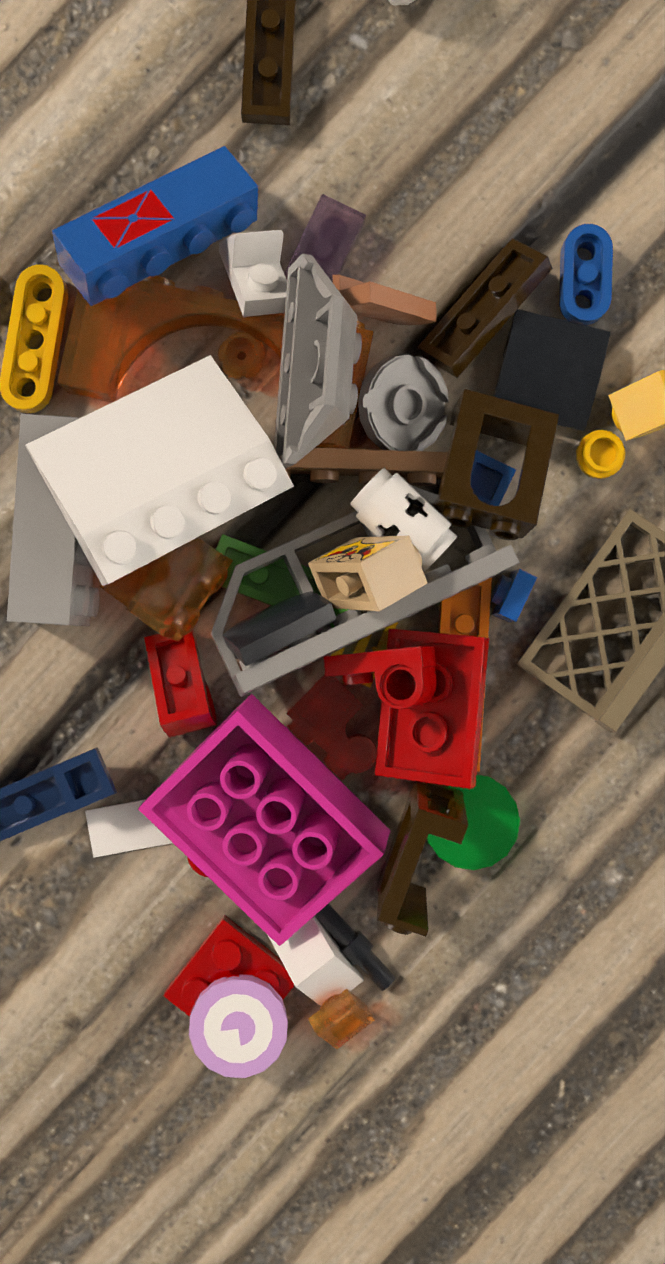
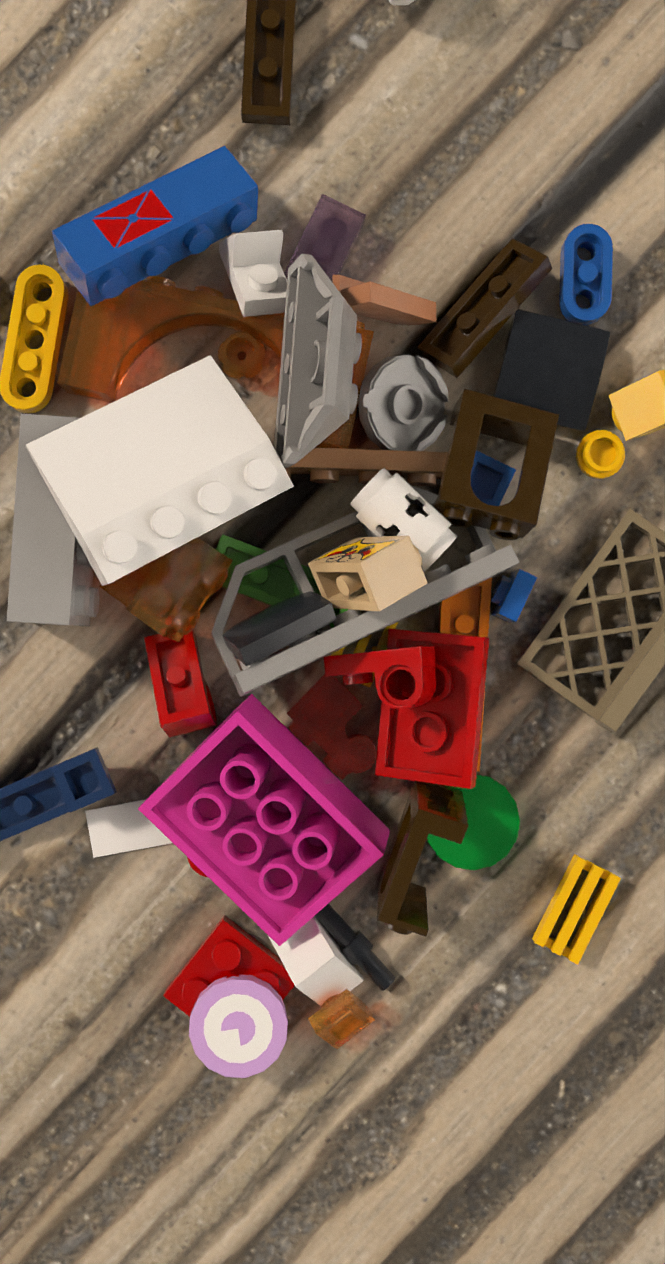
none -> yellow tile [532,853,621,965]

